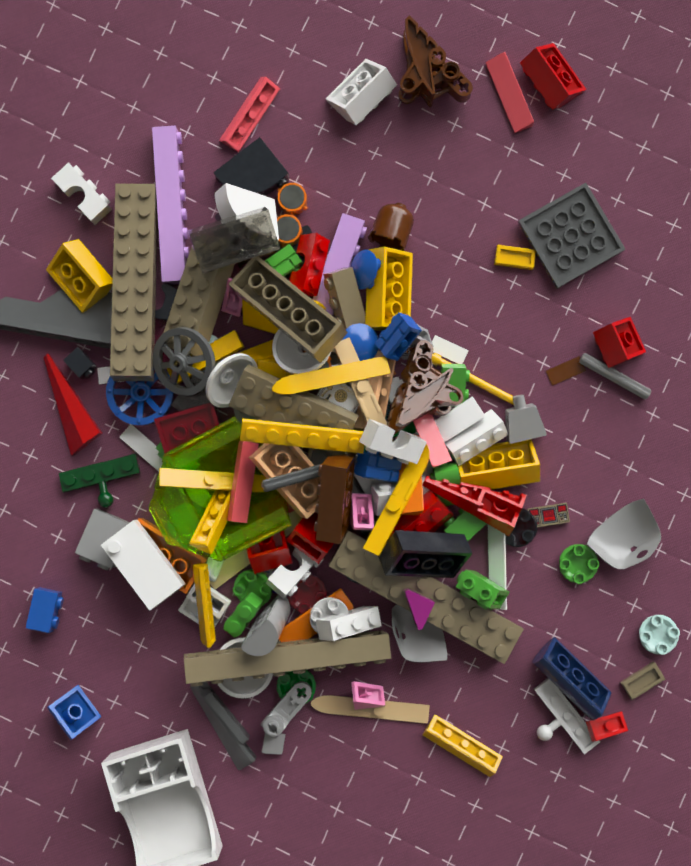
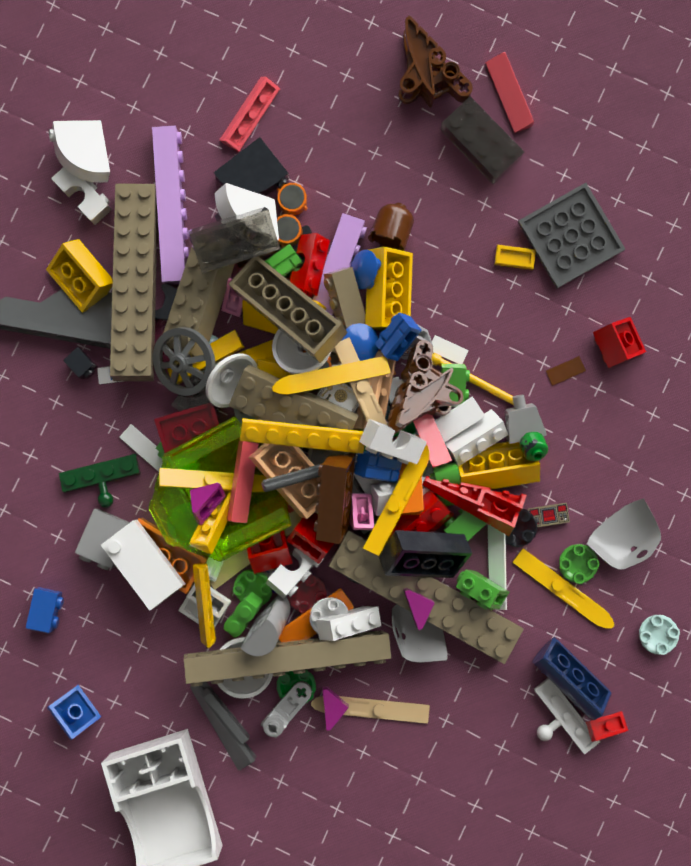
red wedge [44,354,103,456] -> none
blue wheel [106,370,174,426] -> none
light grey slope [262,733,286,754] -> none
white slope [325,59,397,125] -> none
bright pink slope [351,681,385,710] -> none
yellow slope [423,714,503,777] -> none
red slope [520,43,586,110] -> none
light grey axle [579,353,651,399] -> none
dark tan tile [620,661,665,700] -> none
none -> white brick [49,120,110,182]
none -> magenta slope [190,483,226,525]
none -> magenta slope [323,686,349,731]
none -> clear smoke brick [440,96,524,185]
none -> yellow piece [512,548,614,628]
none -> green head [520,432,548,461]

